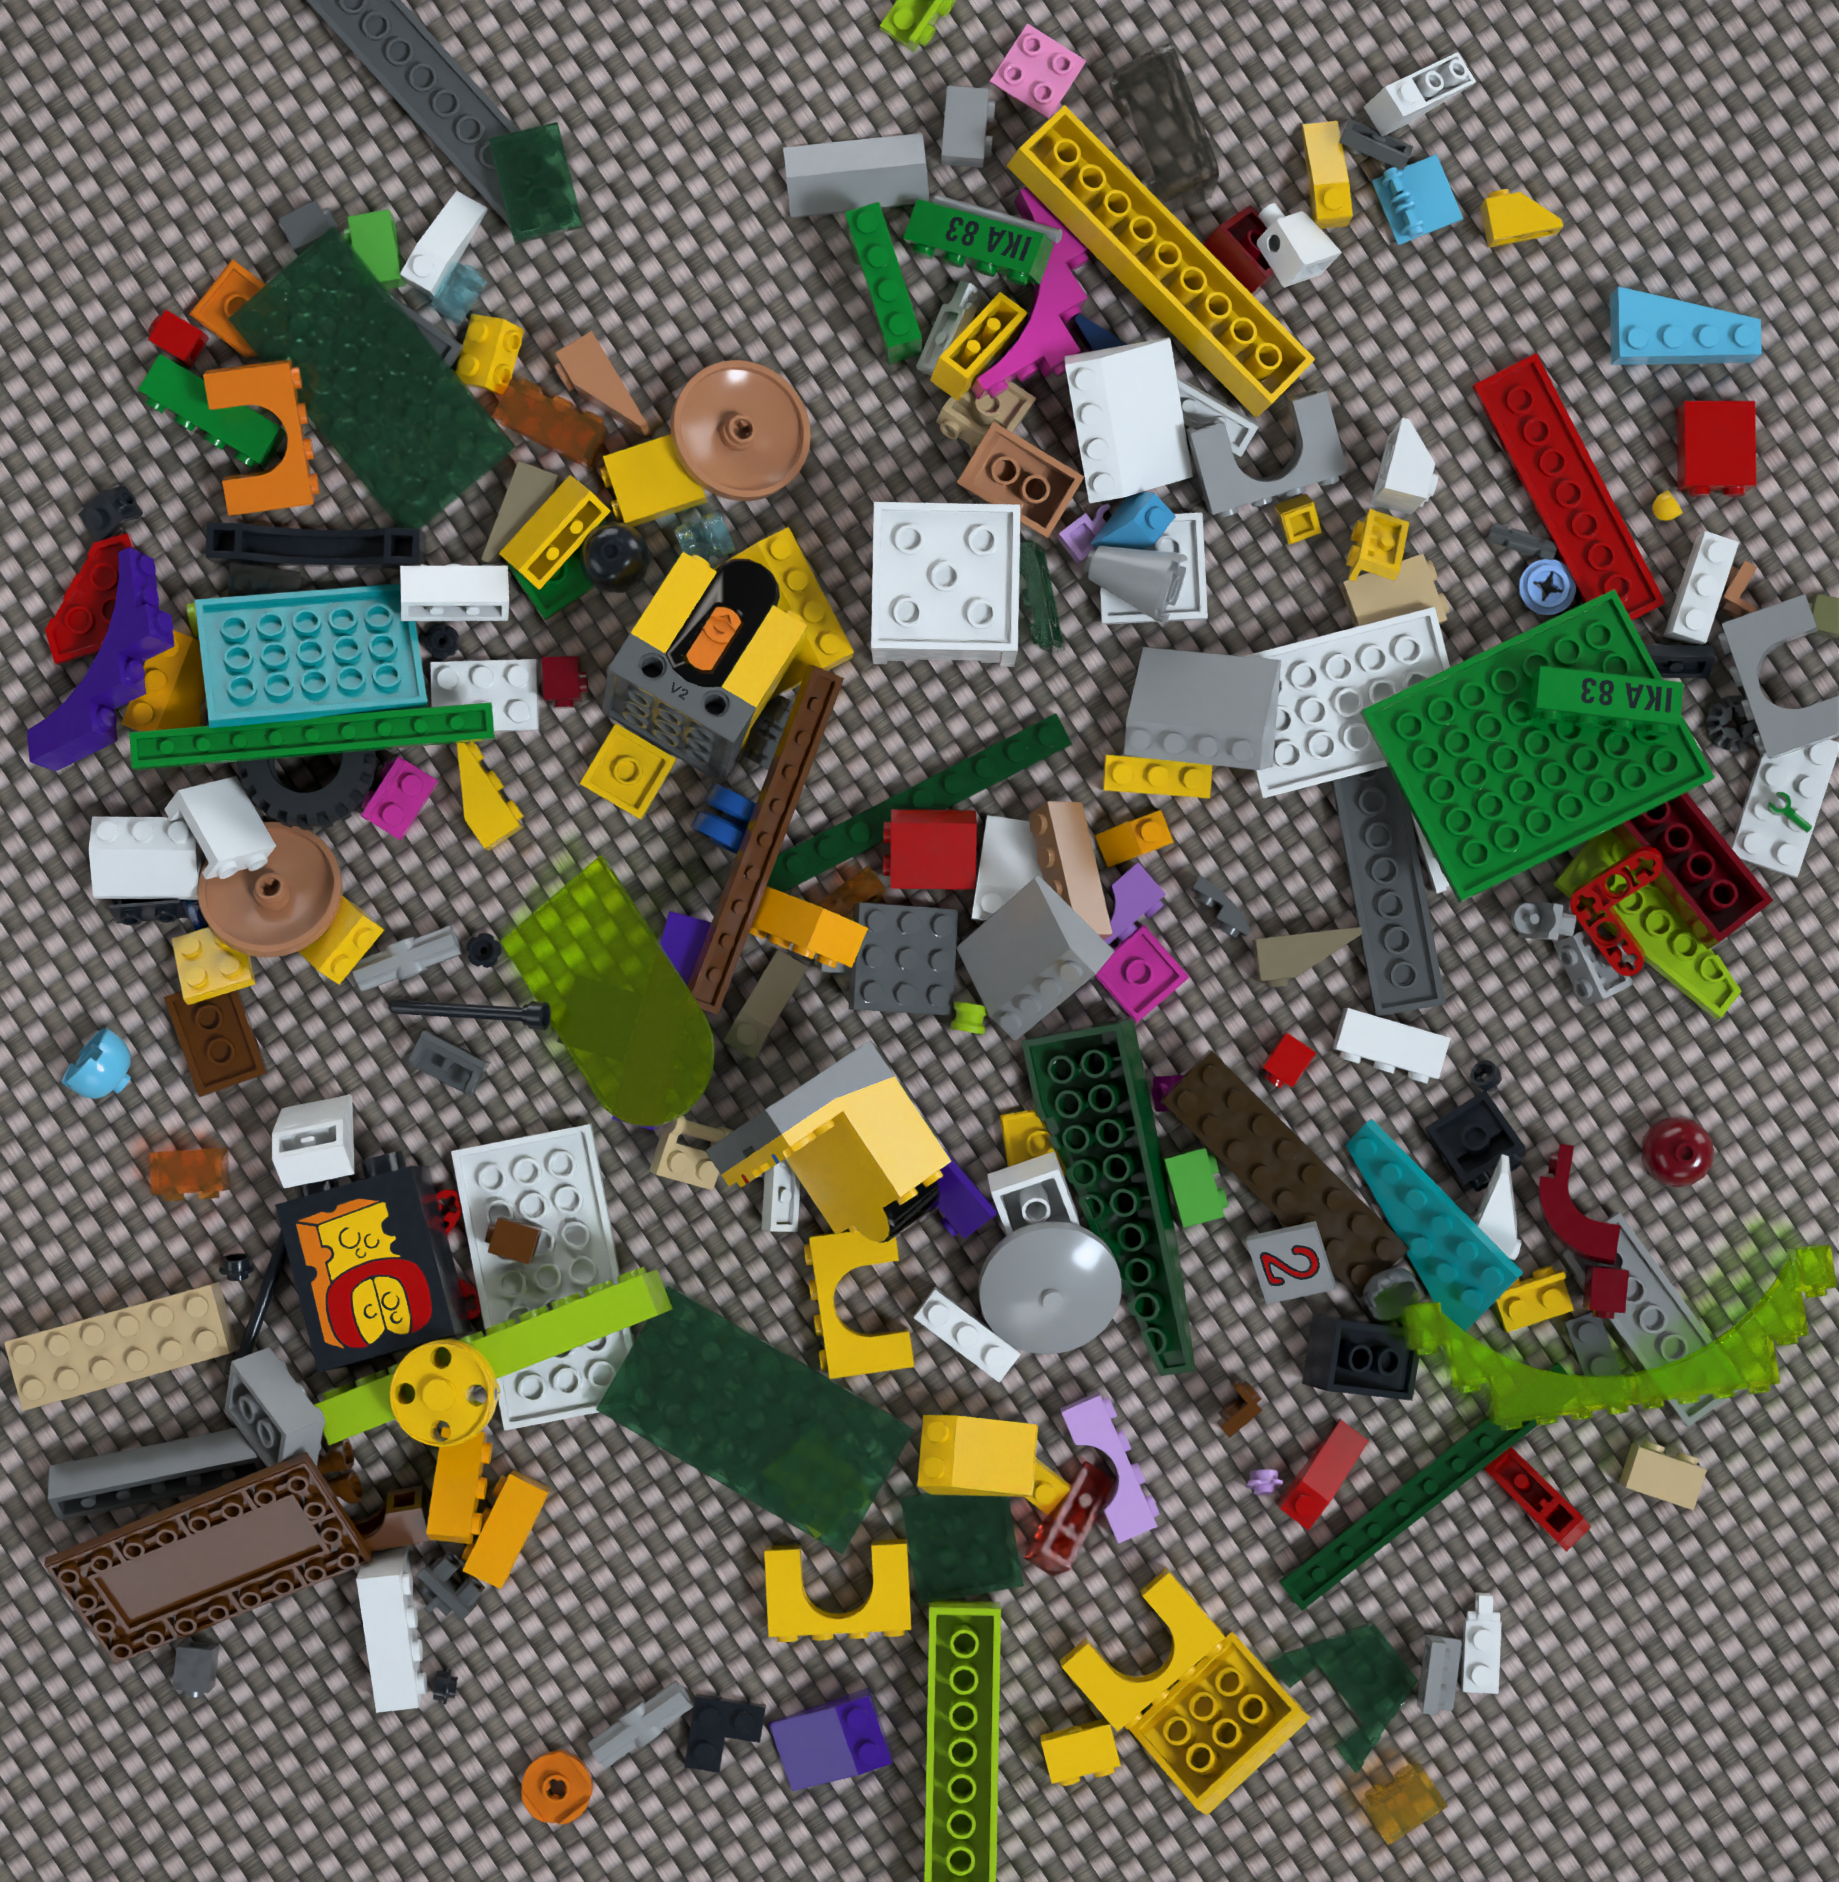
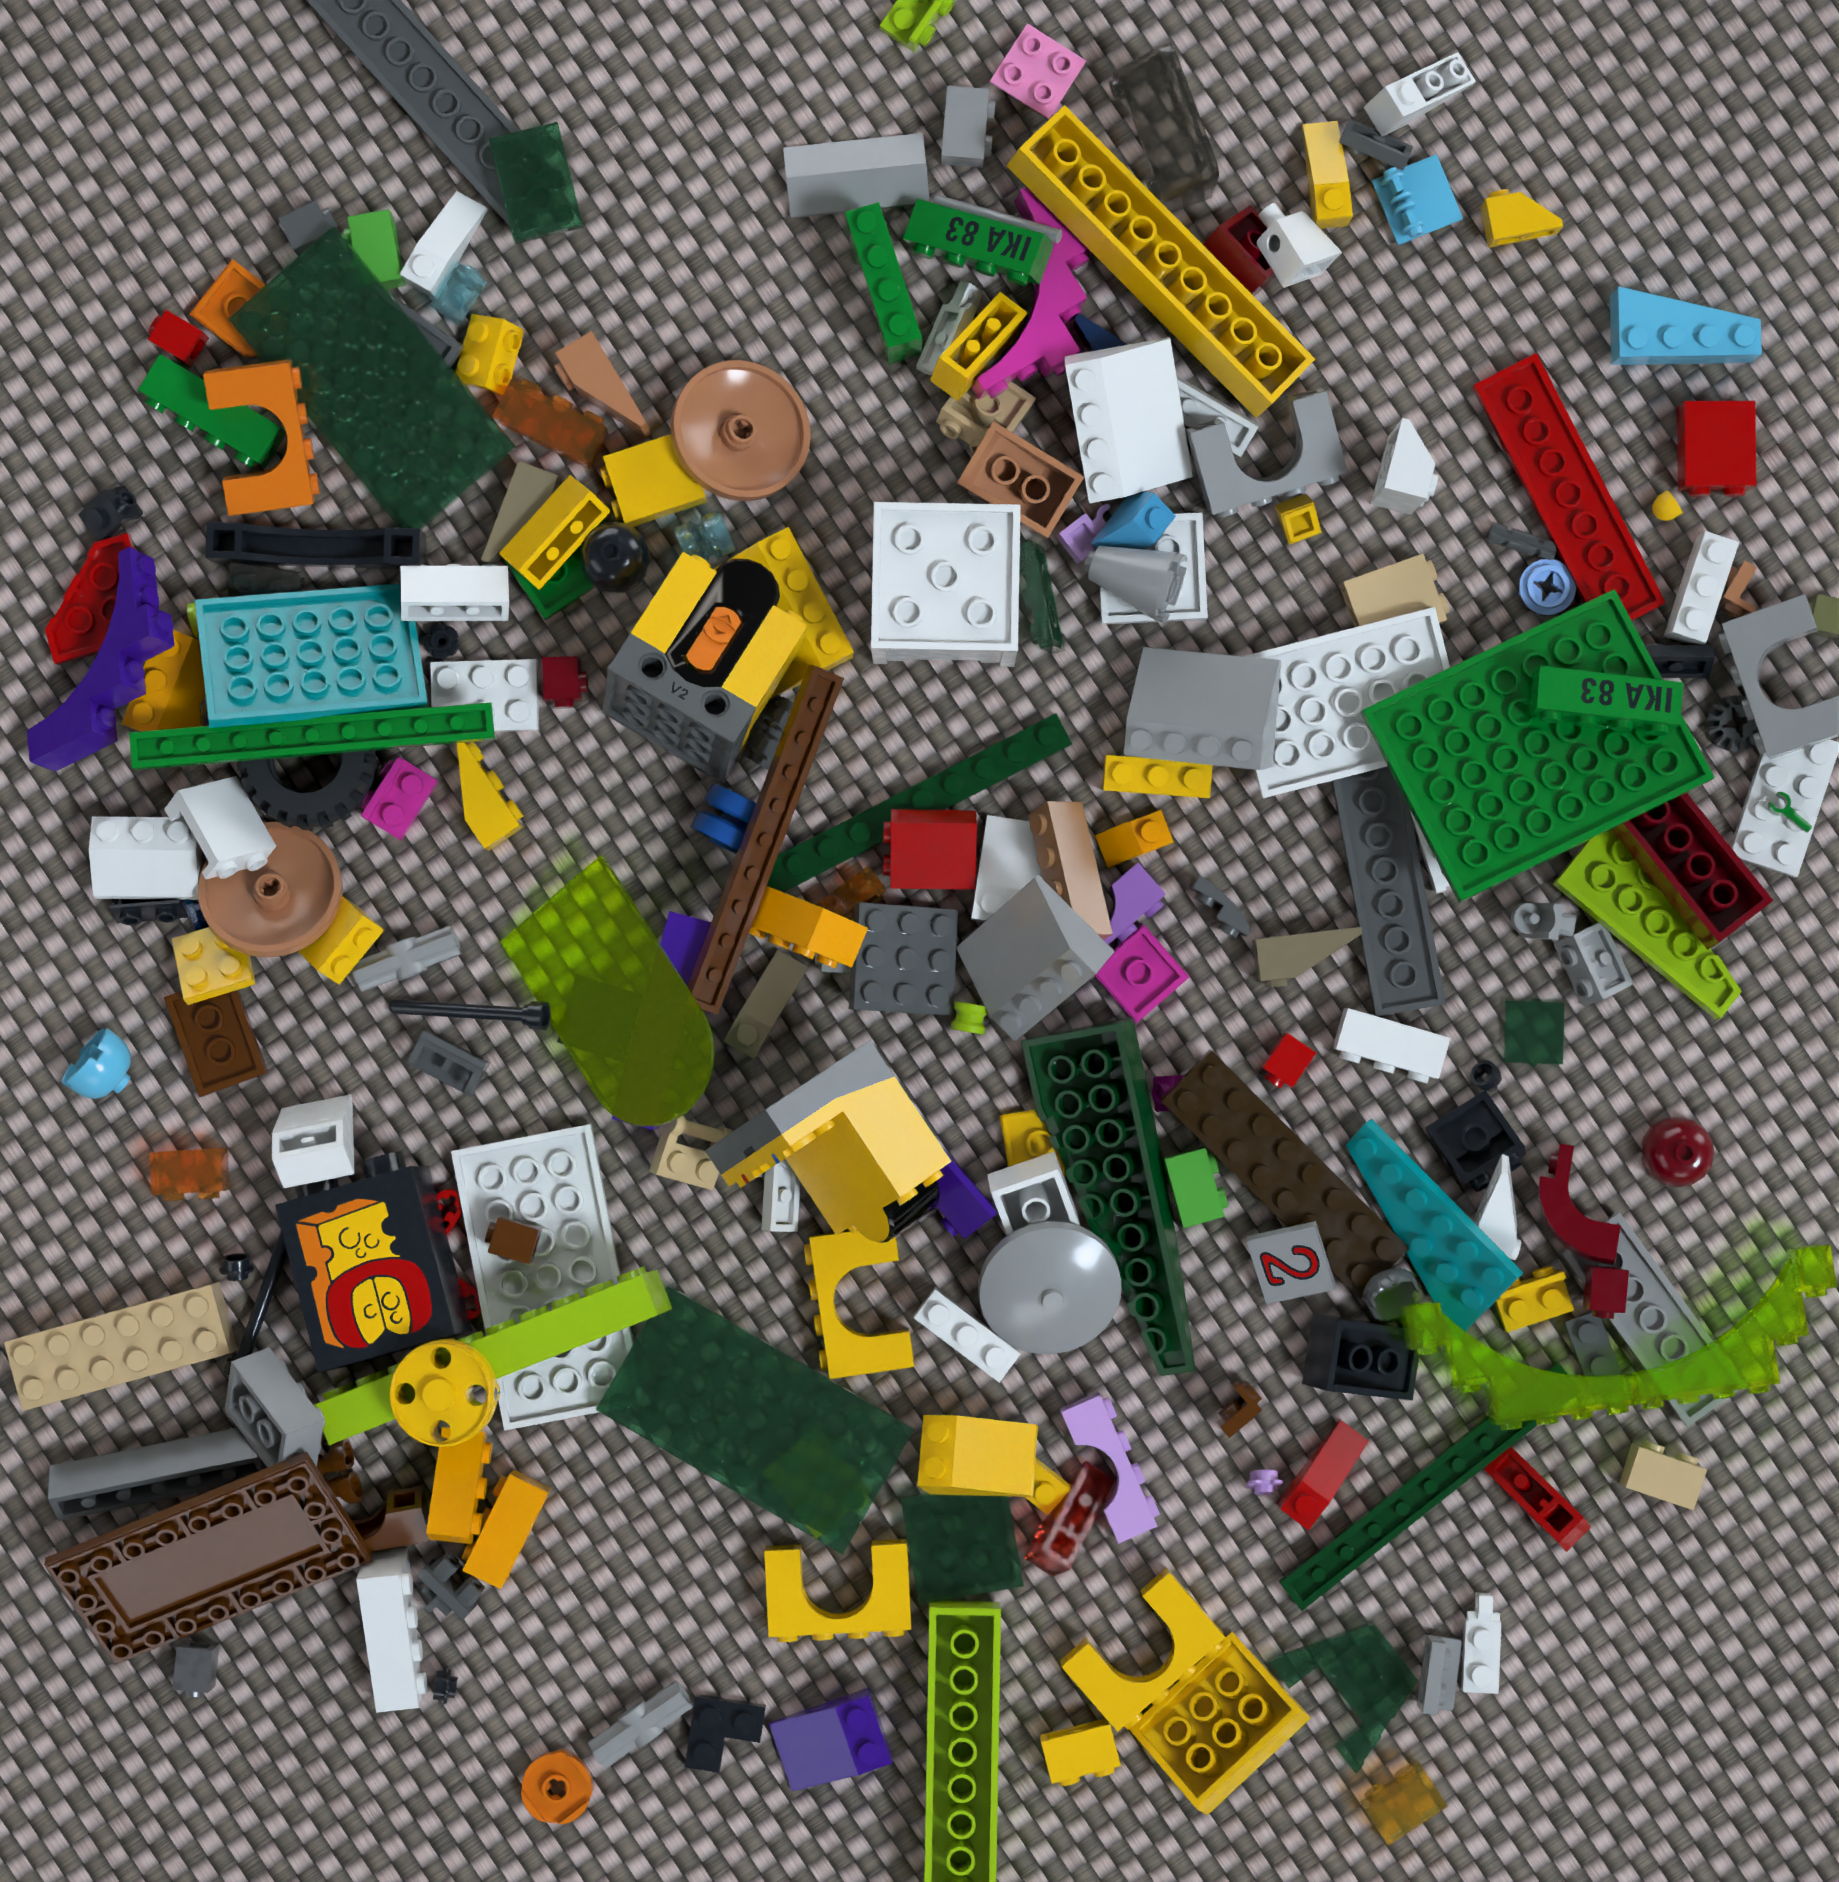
black plate [467,933,502,968] -> none
yellow plate [580,723,677,820] -> none
yellow bracket [1346,509,1409,582] -> none
red beam [1570,846,1663,976] -> none
none -> clear green piece [1503,998,1565,1067]

